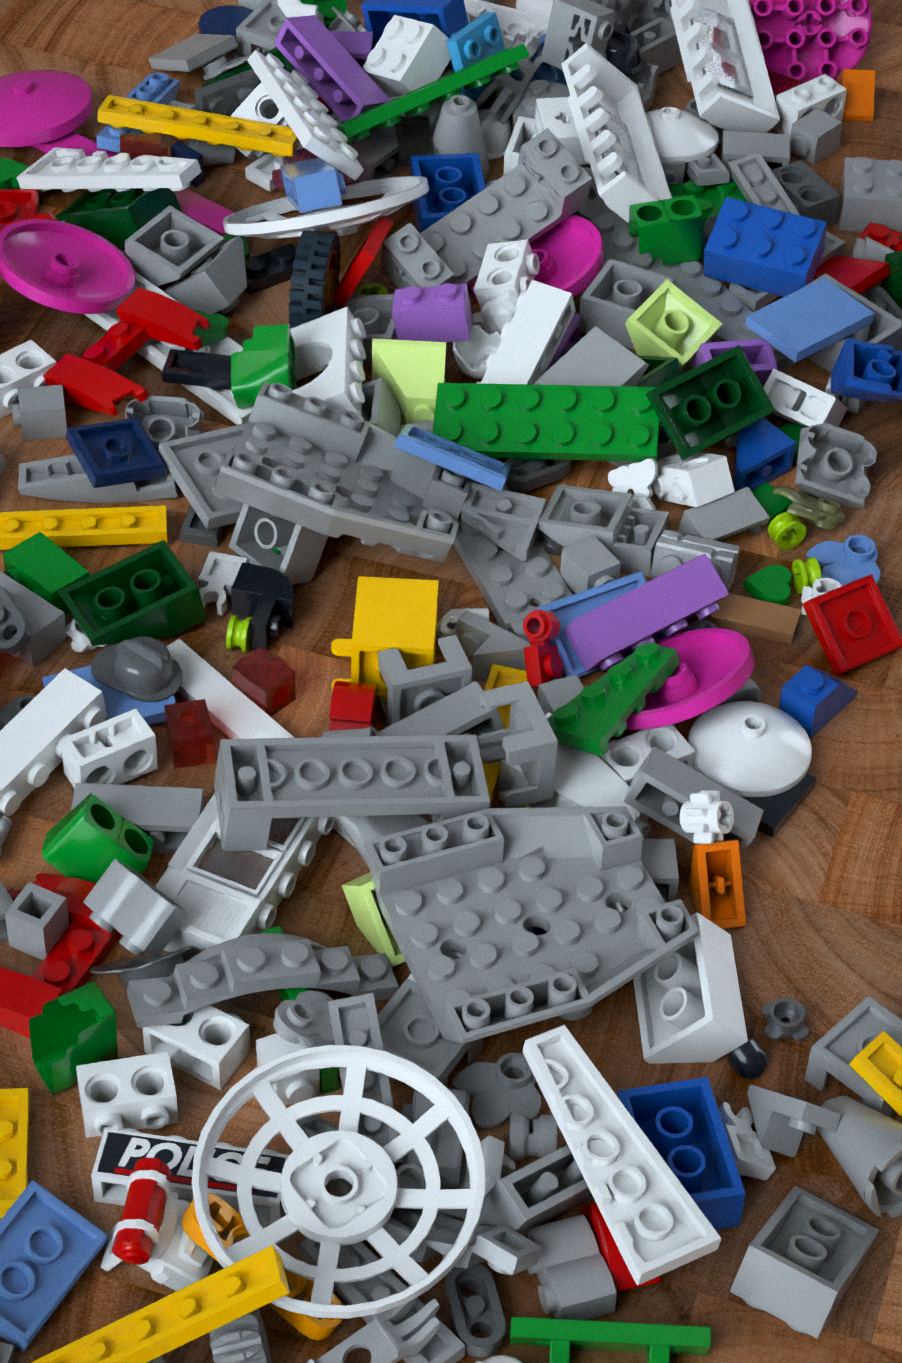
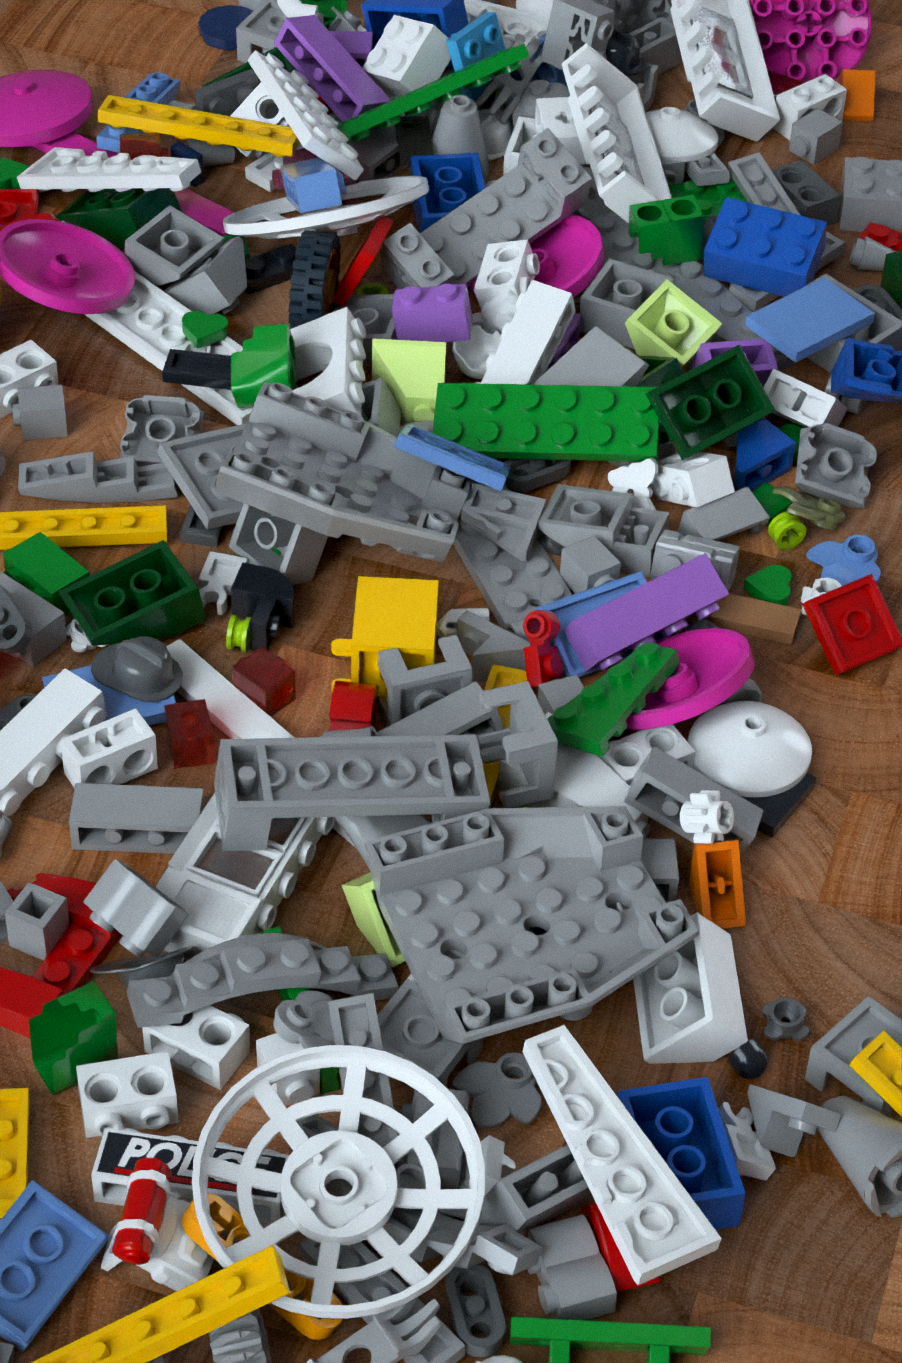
green piece [42,793,155,883] -> none
red wedge [43,287,211,416] -> none
dark blue tile [66,417,166,488] -> none
light grey tile [148,34,237,72] -> none
light grey plate [201,47,261,80] -> none
light grey wheel [508,1114,557,1161] -> none
light grey brick [720,130,790,179] -> none
light grey slope [730,1186,880,1339] -> none
blue slope [779,665,857,739] -> none
lime bush [792,557,822,594] -> none
red tile [812,255,891,295] -> none

